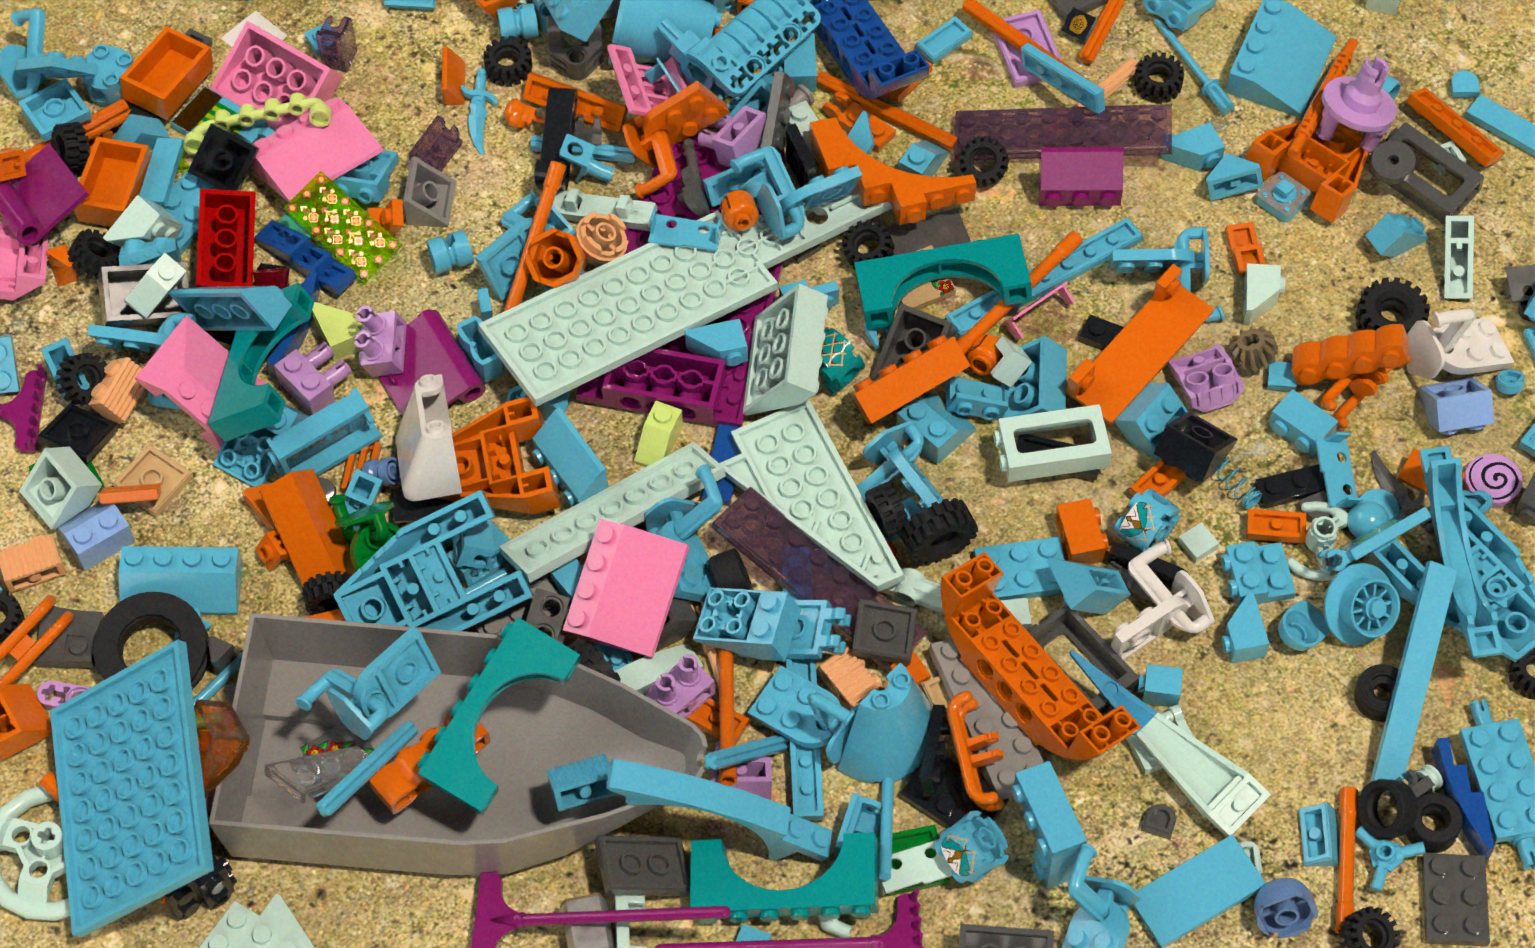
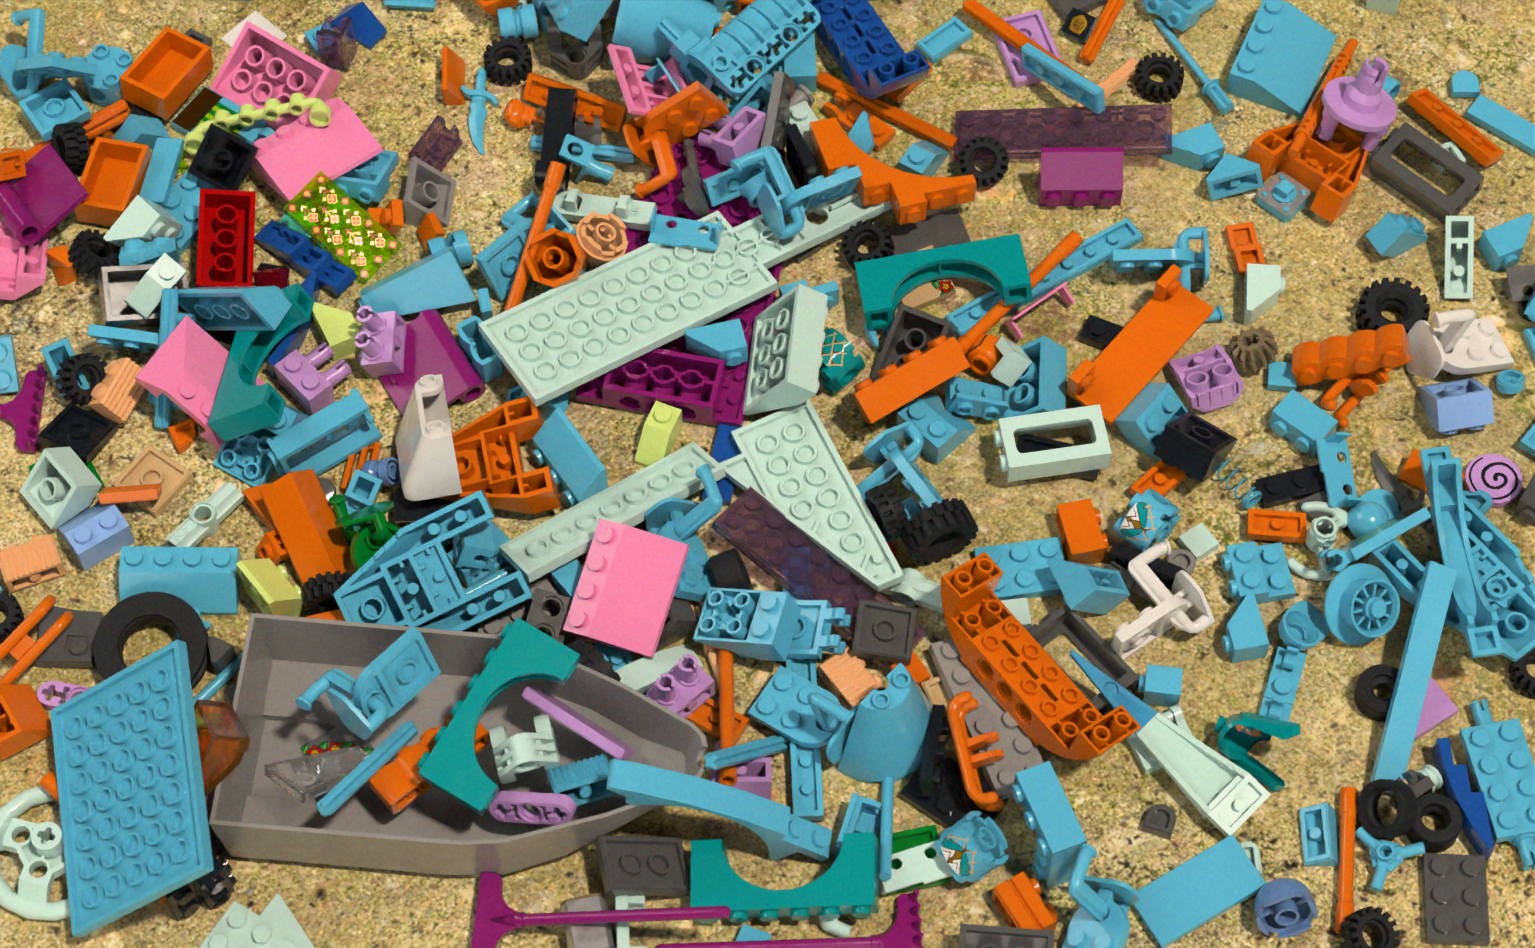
orange head [720,190,759,231] -> none
dark grey piece [1370,141,1416,184] -> none
none -> medium azure axle [154,288,179,429]
none -> light aqua piece [165,481,245,547]
none -> orange tile [168,418,198,454]
none -> yellowish green slope [236,558,306,617]
none -> blue slope [329,2,387,50]
none -> medium azure slope [358,246,476,315]
none -> orange tile [417,213,445,252]
none -> light aqua piece [489,713,561,785]
none -> lavender beam [489,791,577,825]
none -> lavender tile [521,686,635,760]
none -> orange brick [991,872,1058,932]
none -> light grey tile [1167,549,1196,576]
none -> teal piece [1214,712,1300,791]
none -> medium azure plate [1259,646,1307,722]
none -> lavender tile [1414,676,1459,741]
none -> medium azure slope [1478,213,1533,272]

